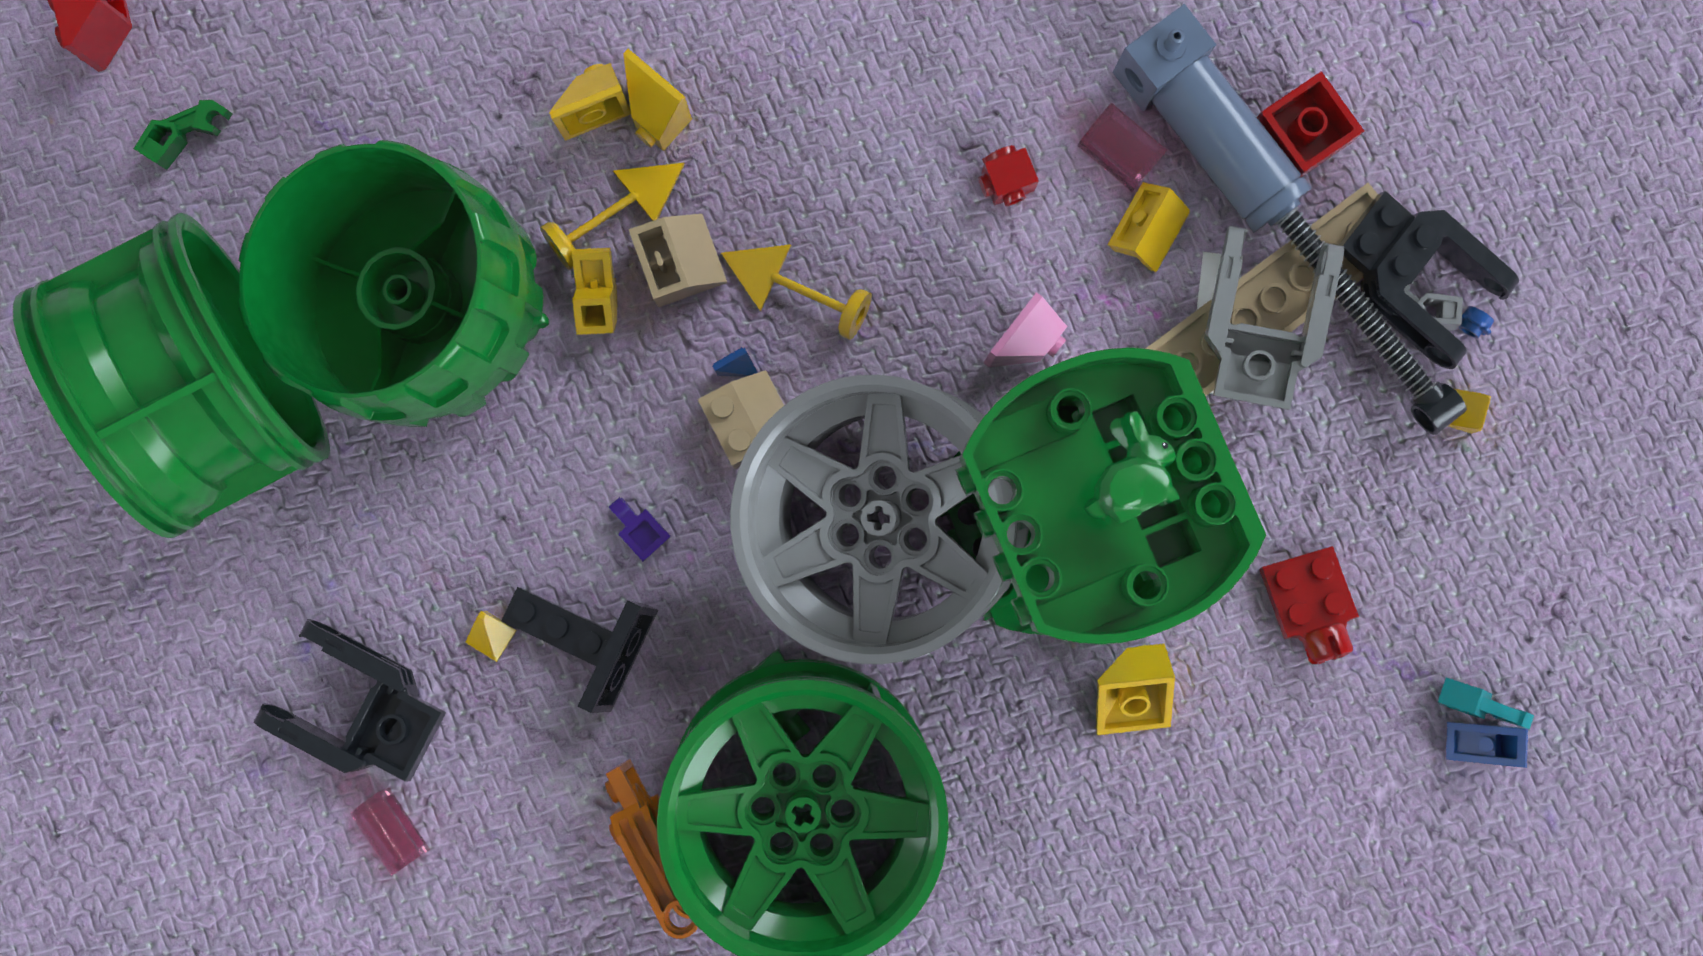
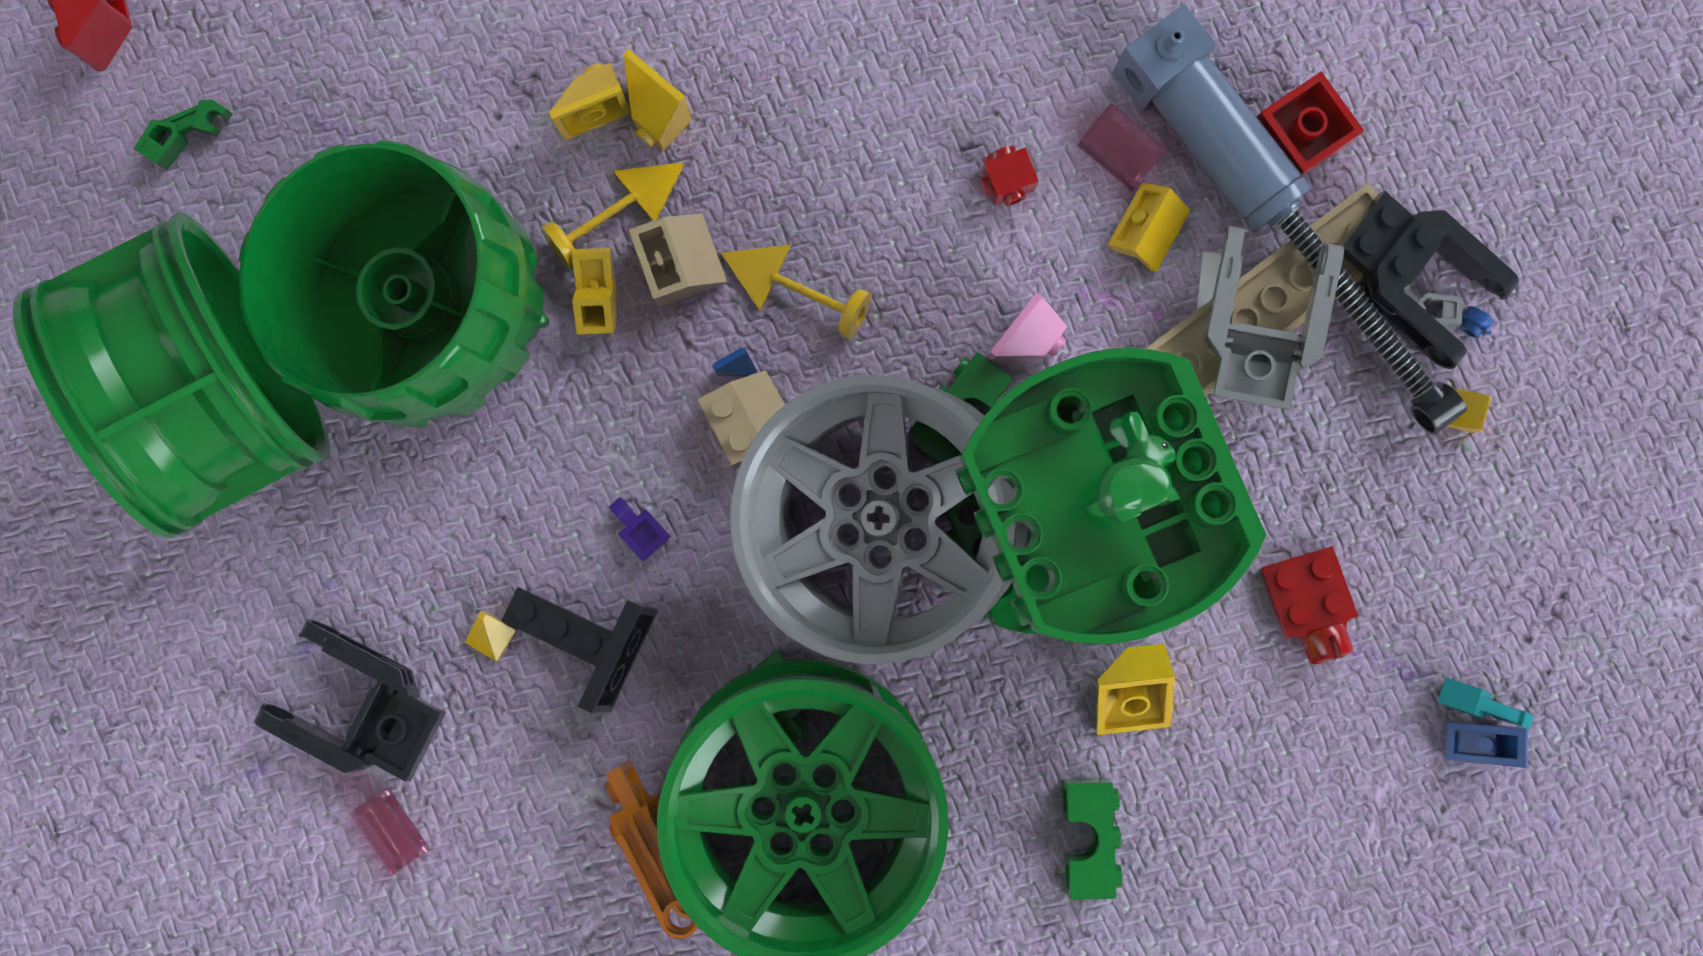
none -> green arch [908,352,1013,464]
none -> green arch [1062,778,1122,900]

